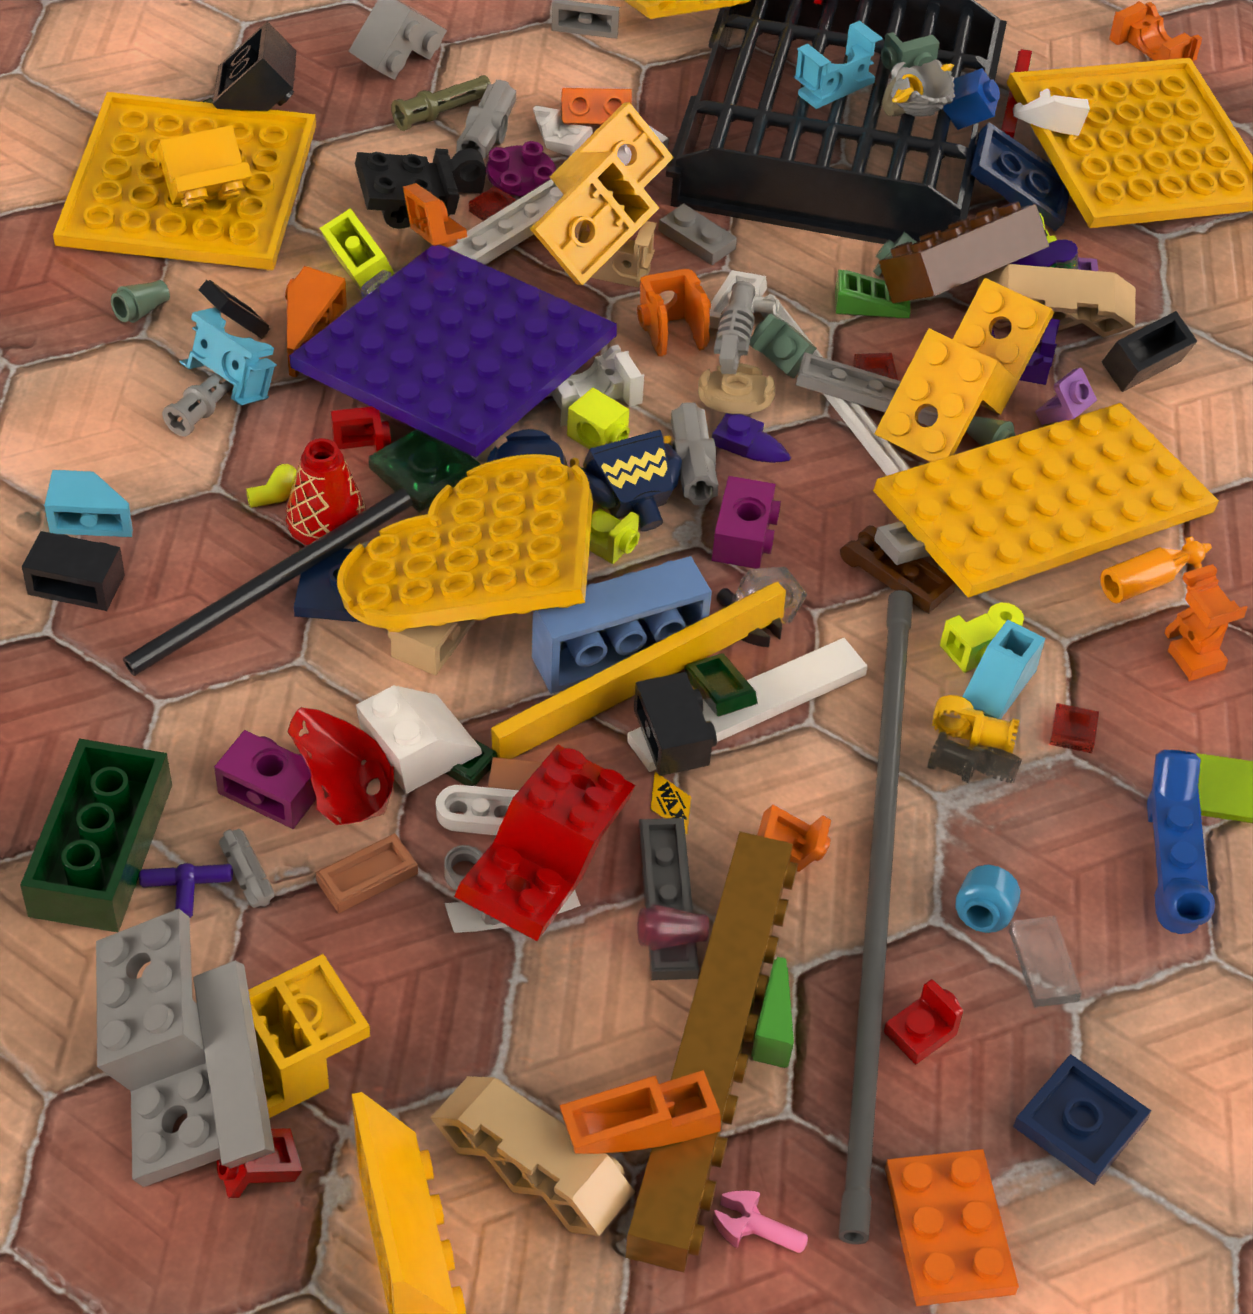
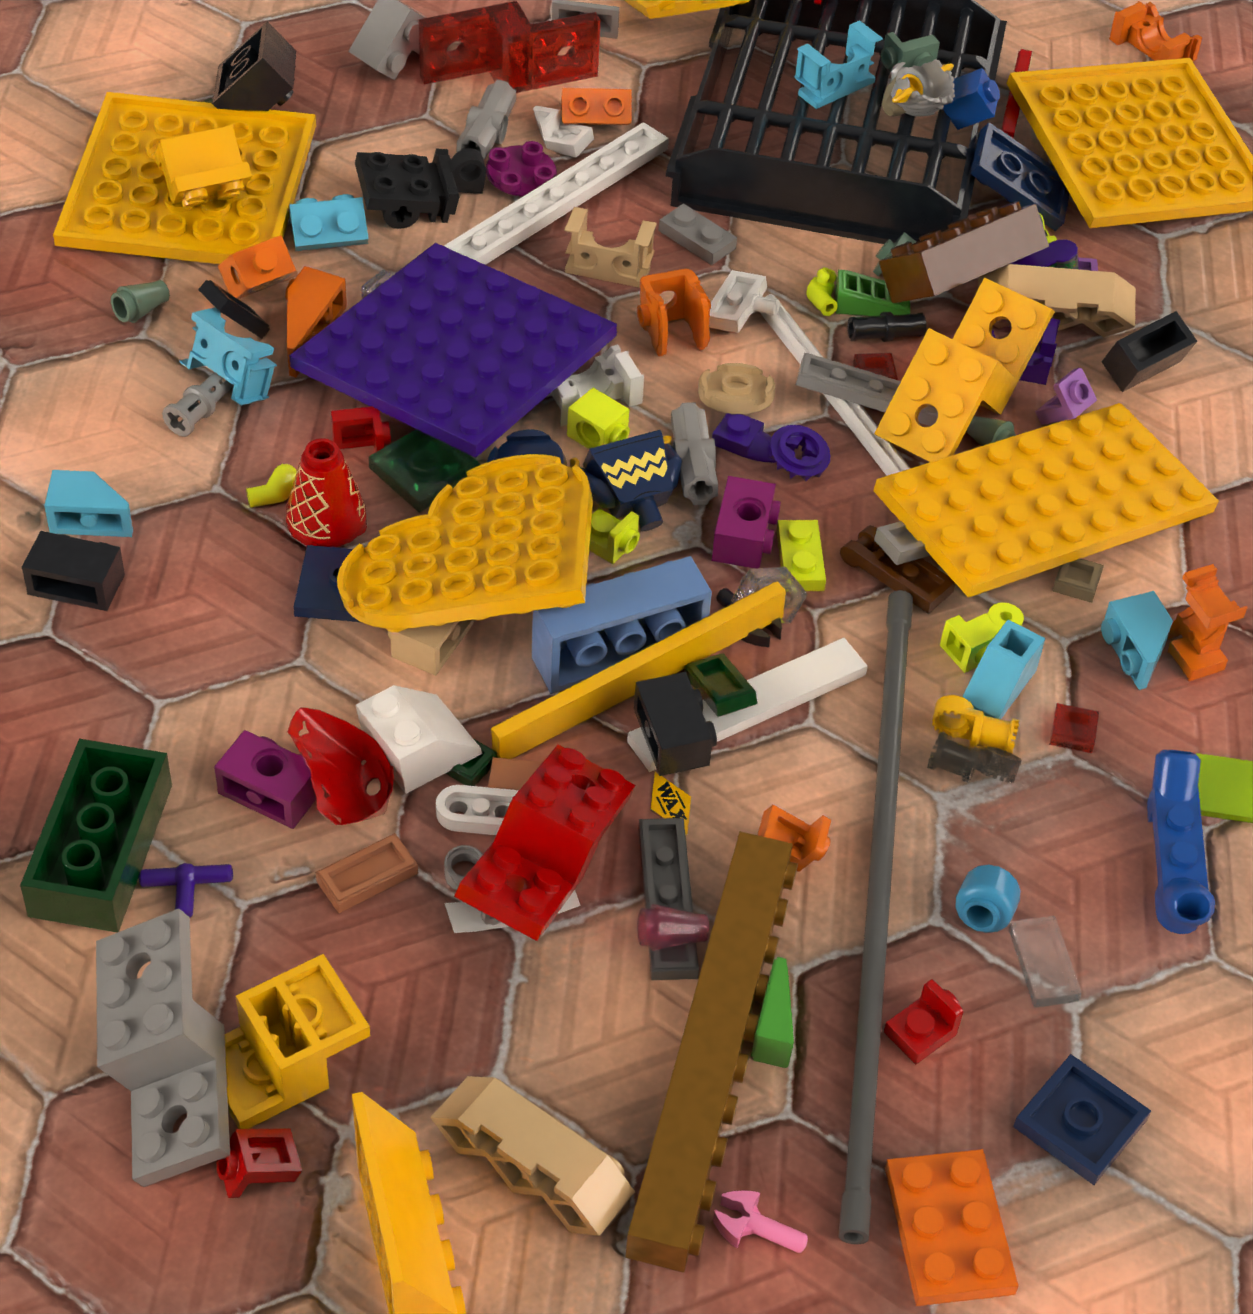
black piece [123,488,412,676] -> none
light grey tile [193,960,275,1168] -> none
light grey axle [219,829,274,908] -> none
neon yellow brick [319,208,395,297] -> none
olive pin [391,75,491,131] -> none
orange bracket [403,183,467,247] -> none
clear red tile [469,186,517,221] -> none
yellow bracket [530,102,674,286] -> none
orange slope [559,1070,721,1154] -> none
light grey hinge [714,281,756,374] -> none
sand green bracket [749,314,817,378] -> none
white slope [1013,88,1090,136] -> none
light orange wheel [1100,536,1212,604] -> none
none -> orange torso [218,235,298,299]
none -> medium azure bracket [289,194,369,251]
none -> clear red bracket [419,1,601,93]
none -> dark purple gear [769,425,831,481]
none -> neon yellow plate [776,520,826,591]
none -> neon yellow arm [806,267,838,316]
none -> black pin [847,312,926,342]
none -> dark tan tile [1053,559,1104,603]
none -> medium azure slope [1101,591,1173,690]

